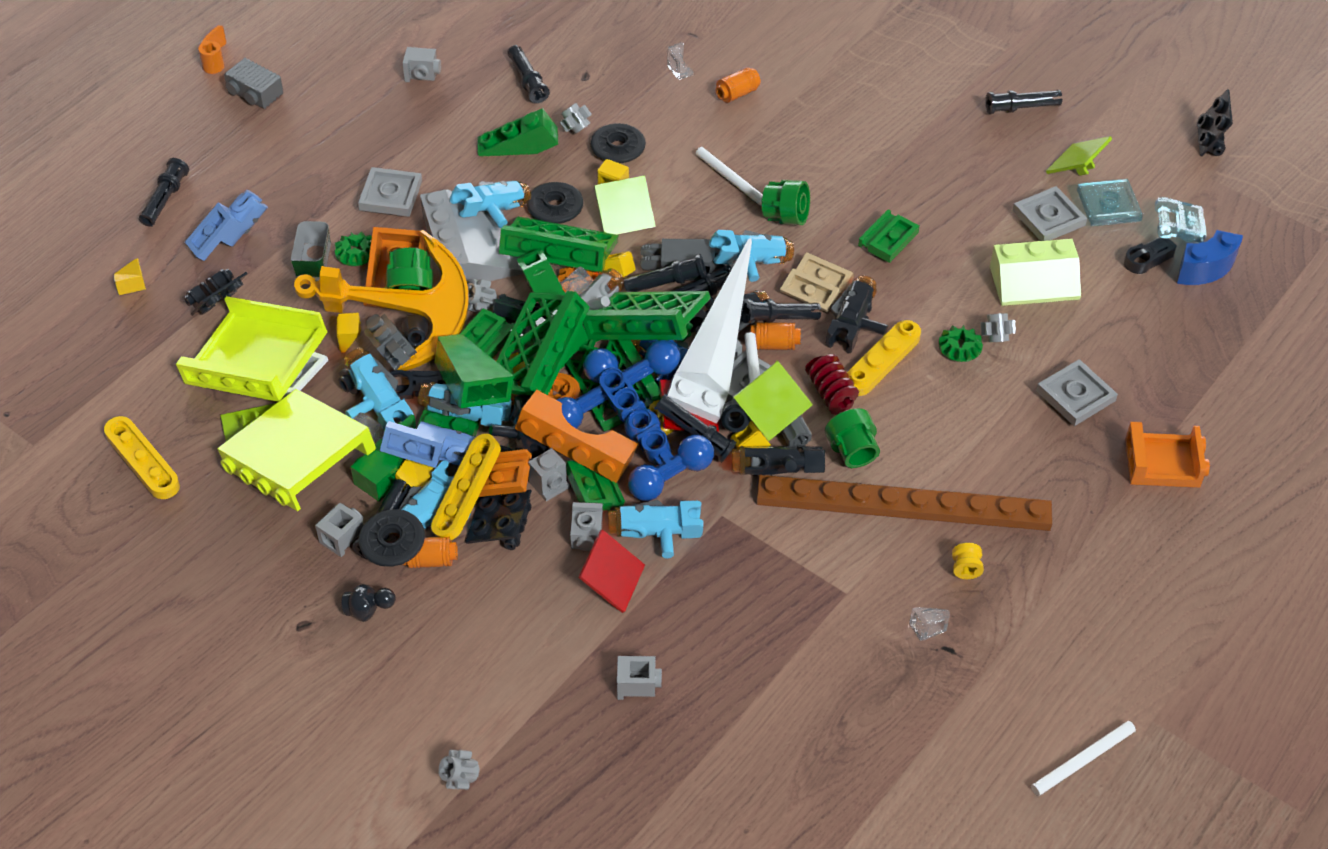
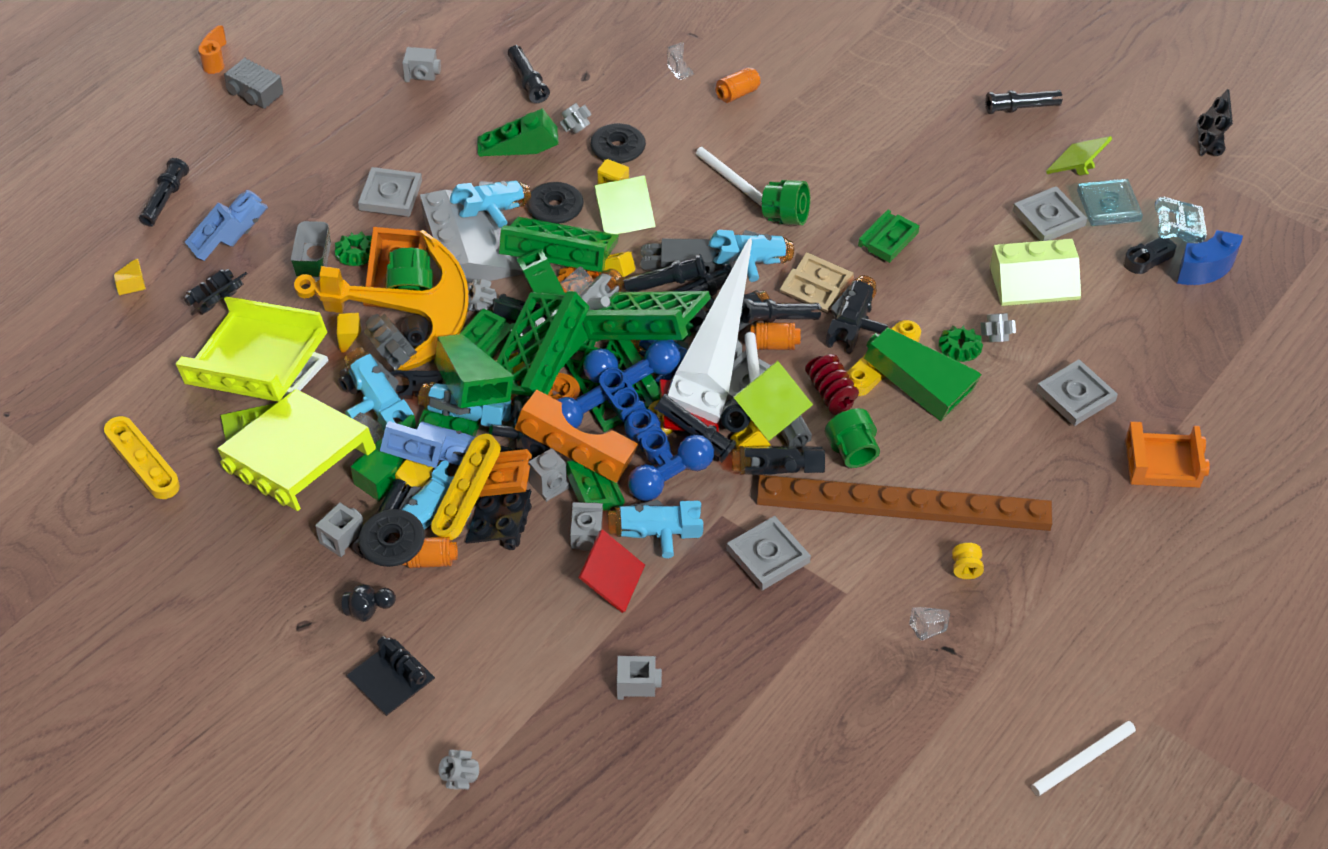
none -> black hinge [346,636,435,716]
none -> light grey plate [727,516,811,590]
none -> green slope [864,327,982,421]

